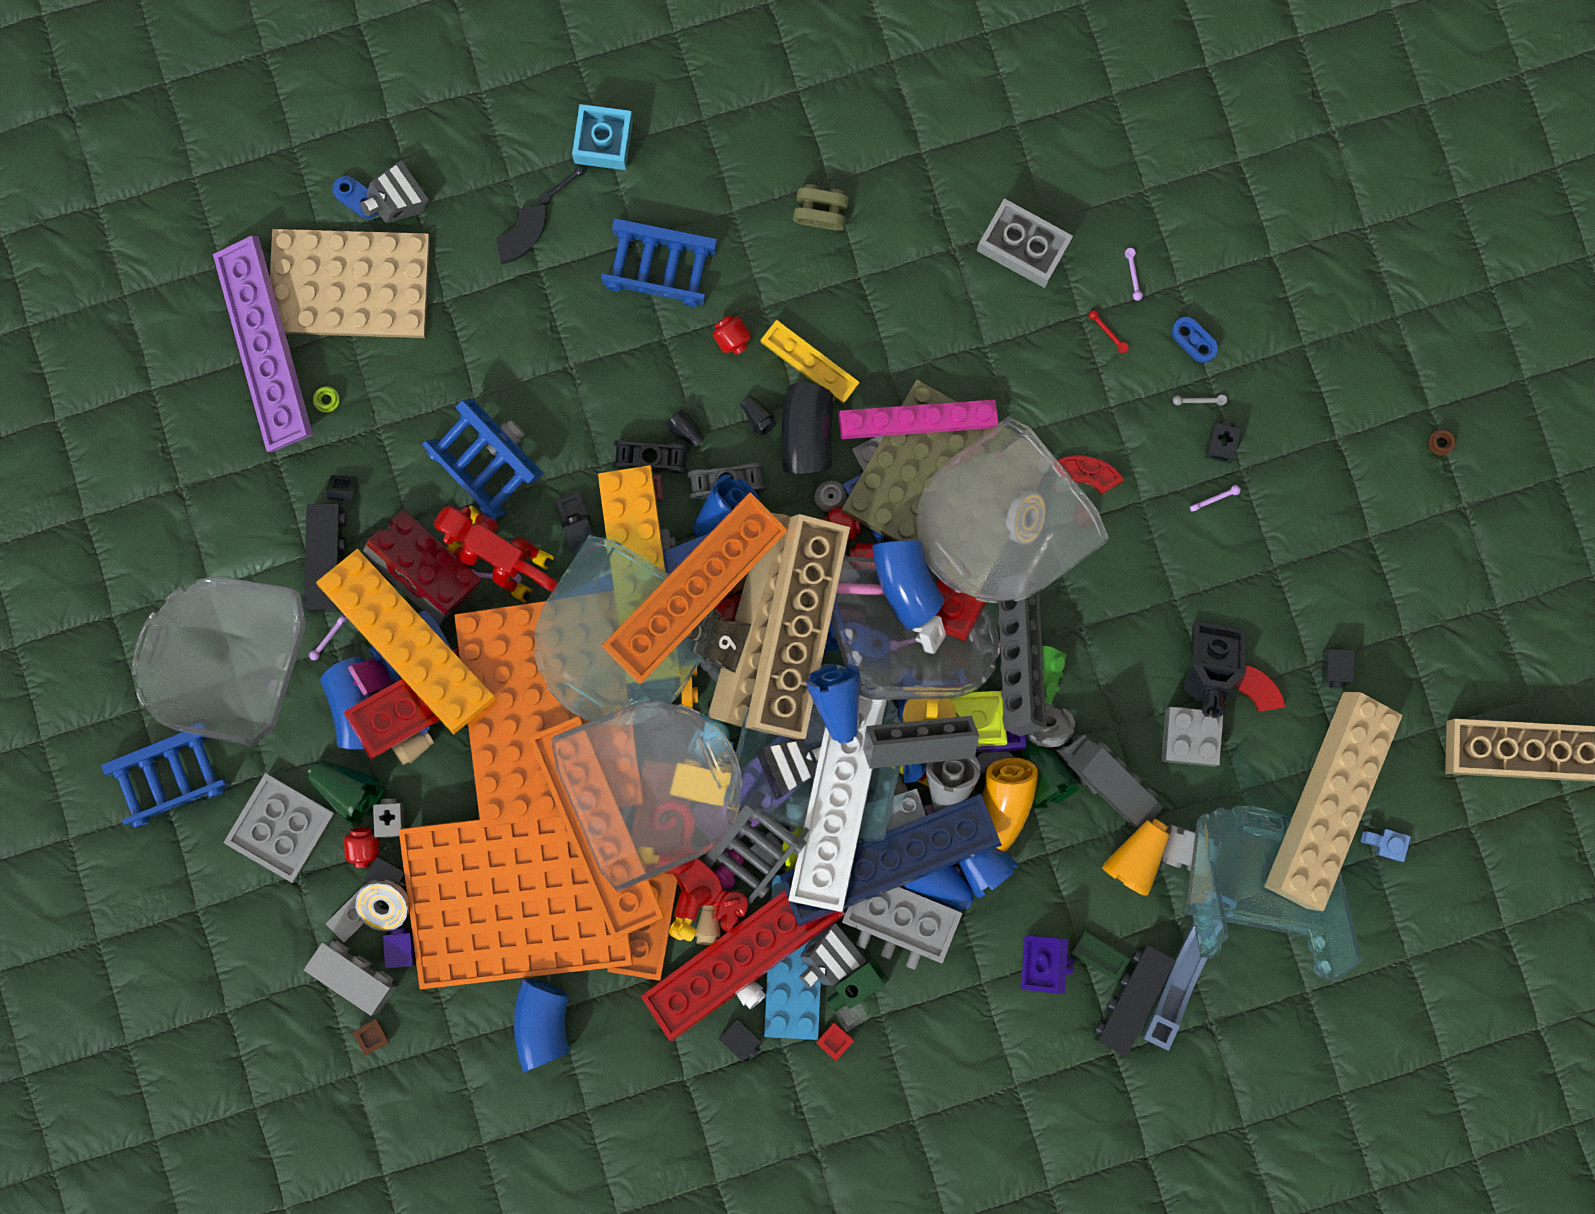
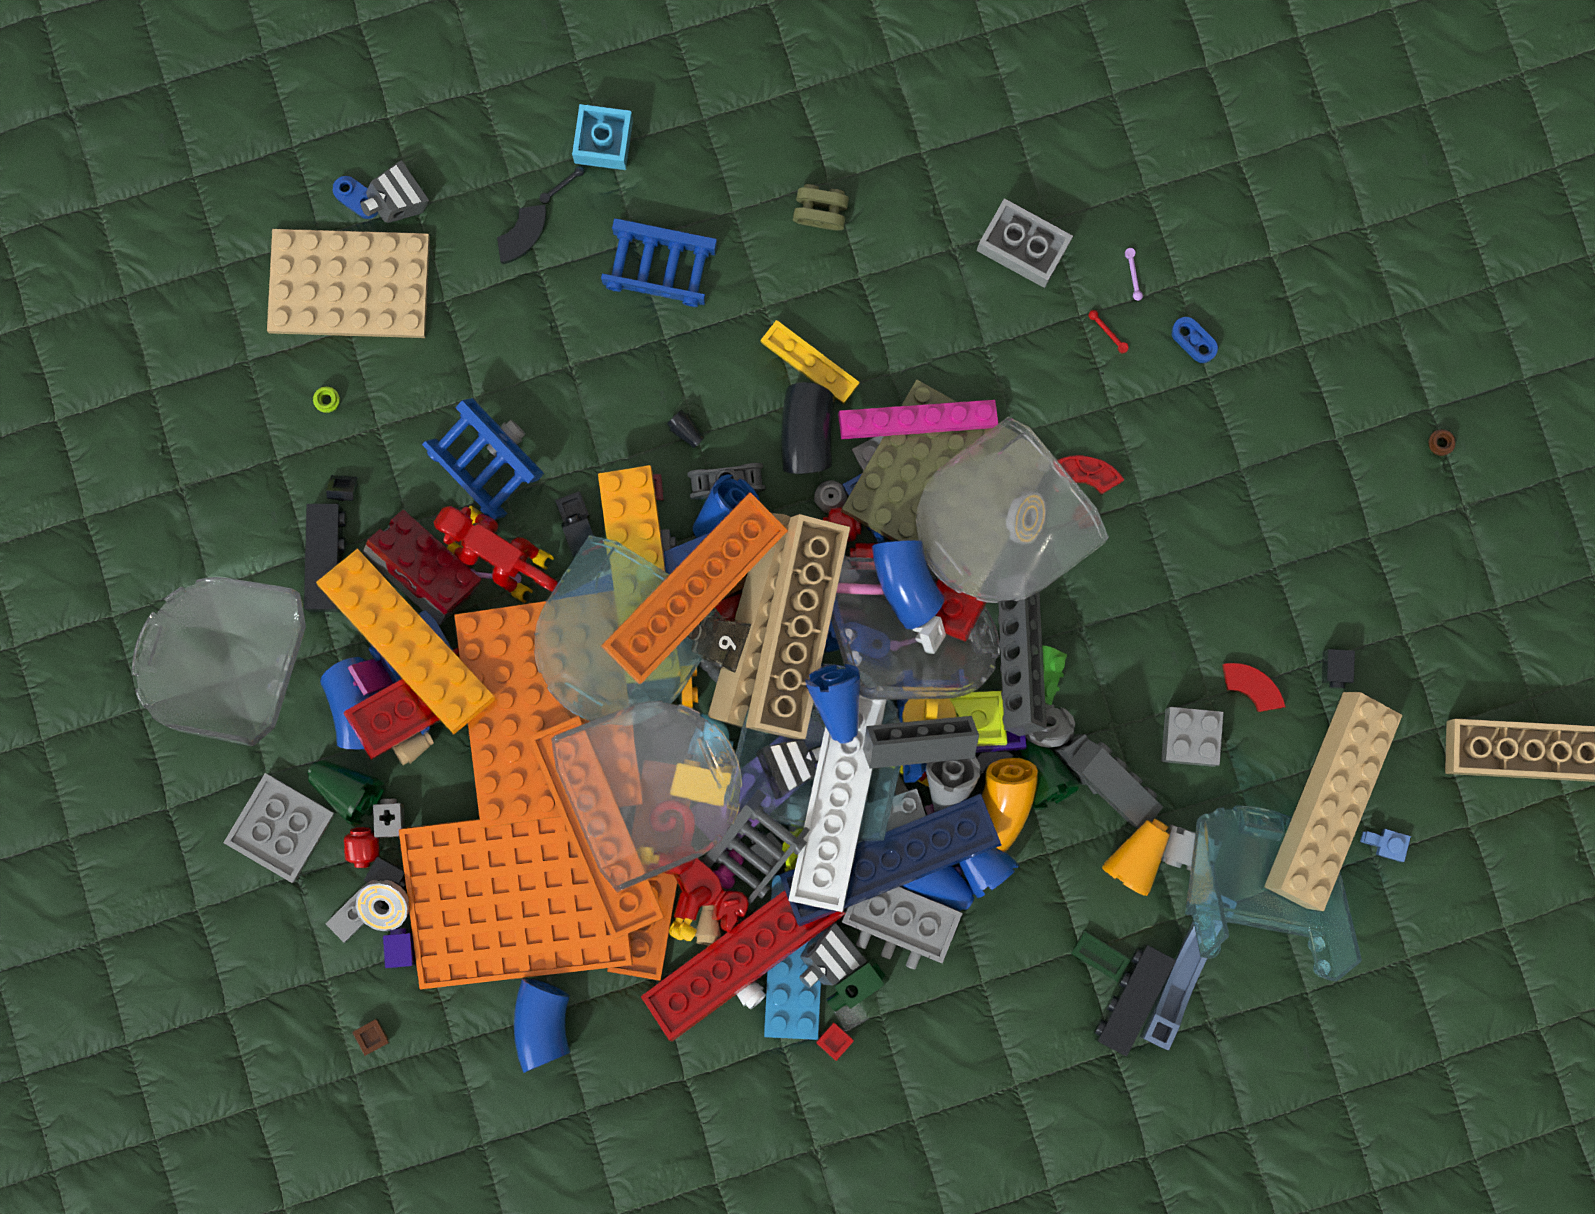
blue fence [101,725,230,828] -> none
medium lavender plate [213,236,313,452] -> none
light grey brick [304,940,398,1016] -> none
lavender hinge [309,614,348,660] -> none
black piece [612,440,690,474] -> none
red head [712,314,751,355] -> none
black brick [719,1018,761,1062] -> none
black cone [740,396,777,436] -> none
dark purple tile [1021,936,1074,994] -> none
light grey hinge [1173,395,1227,406] -> none
black plate [1182,620,1246,718] -> none
lavender hinge [1189,485,1241,512] -> none
black brick [1205,421,1241,464] -> none

